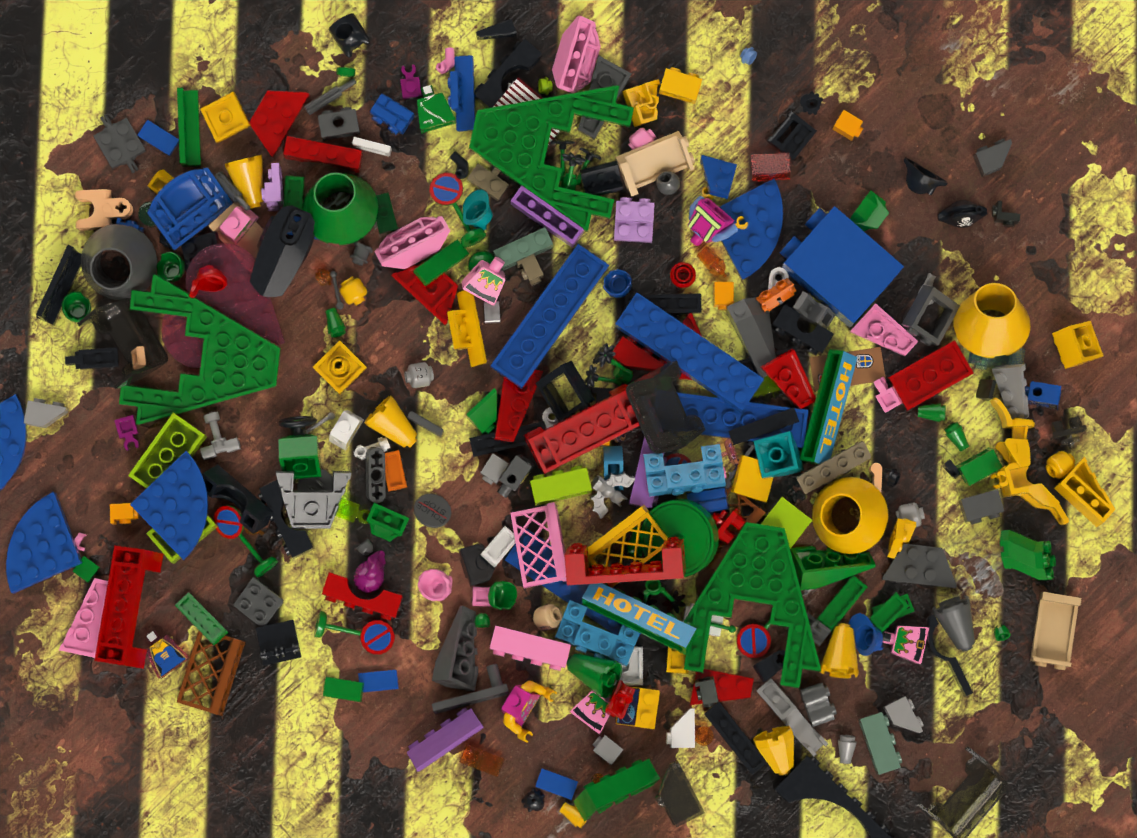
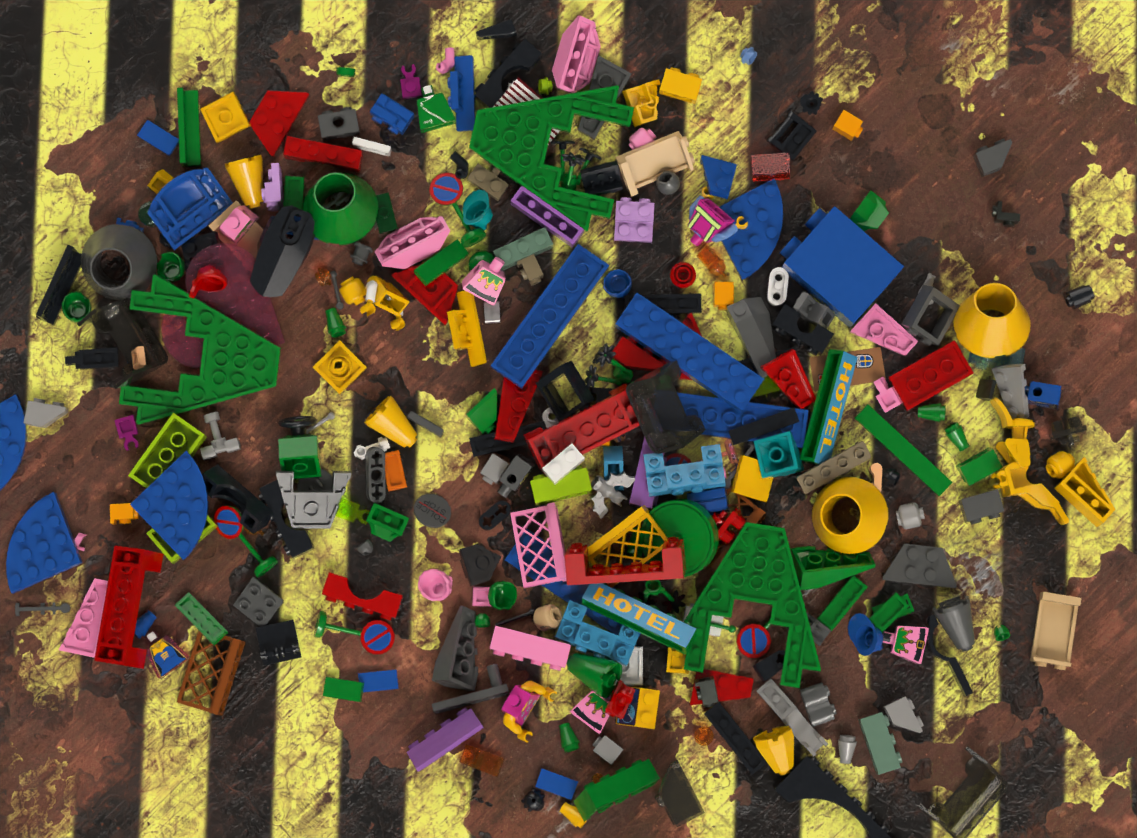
green tile [72,556,100,583] -> none
light nougat piece [75,189,133,231] -> none
dark grey plate [93,114,146,174] -> none
dark grey axle [214,172,250,211] -> none
dark grey axle [304,79,356,115] -> none
black piece [328,13,370,58] -> none
white torso [329,410,364,451] -> none
magenta hair [354,550,386,593] -> none
light grey head [404,362,434,388] -> none
white tile [480,526,516,567] -> none
white slope [666,708,695,748] -> none
orange hinge [755,278,796,312] -> none
lime brick [761,497,812,549] -> none
yellow cone [820,623,859,679] -> none
yellow bracket [887,518,916,559] -> none
black hat [904,157,948,195] -> none
black hat [937,200,987,228] -> none
black tile [942,459,960,479] -> none
green brick [1000,530,1056,580] -> none
yellow slope [1052,321,1103,369] -> none
none -> dark grey piece [15,602,71,616]
none -> blue cone [134,610,157,639]
none -> torso [360,276,410,331]
none -> black beam [479,501,511,531]
none -> black piece [495,608,534,626]
none -> white brick [542,444,585,485]
none -> green cone [559,723,580,753]
none -> green tile [854,404,952,497]
none -> black brick [1065,285,1095,309]

